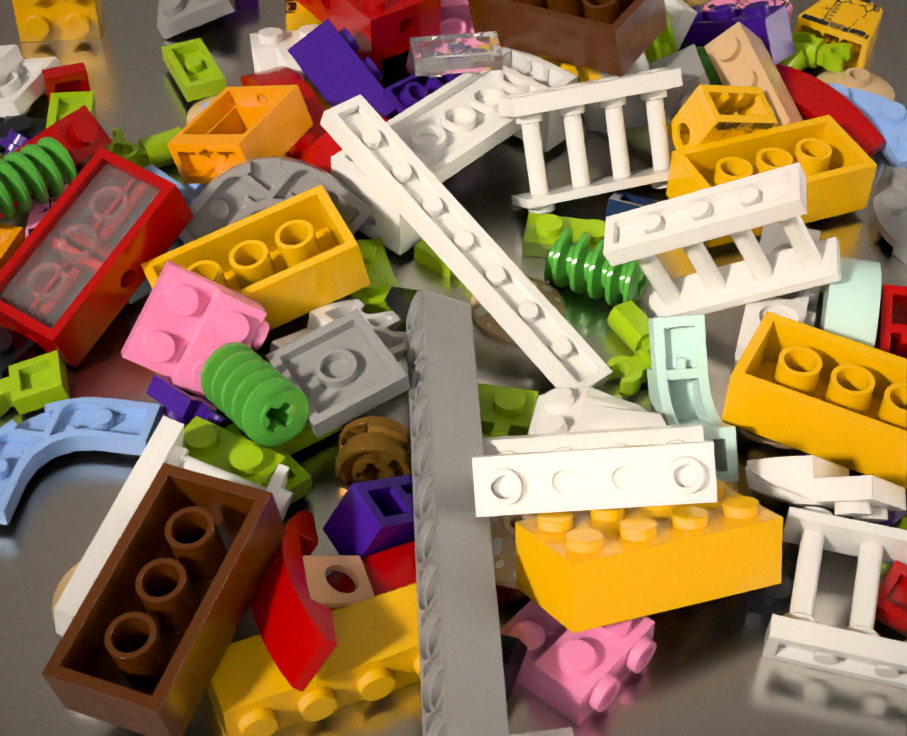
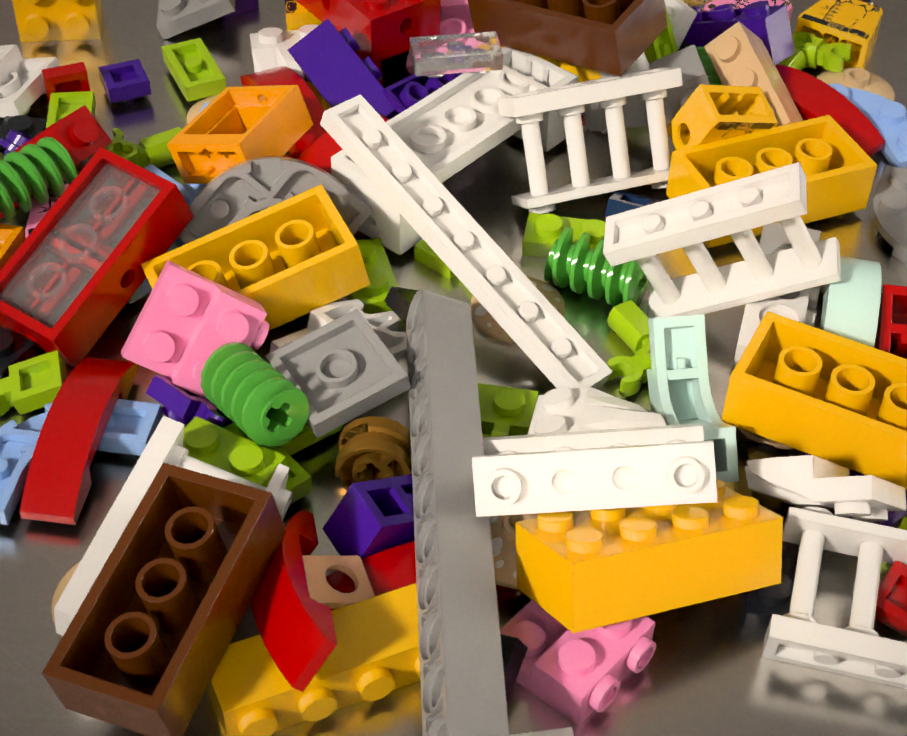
none -> red slope [20,357,138,525]
none -> dark purple plate [98,59,151,103]

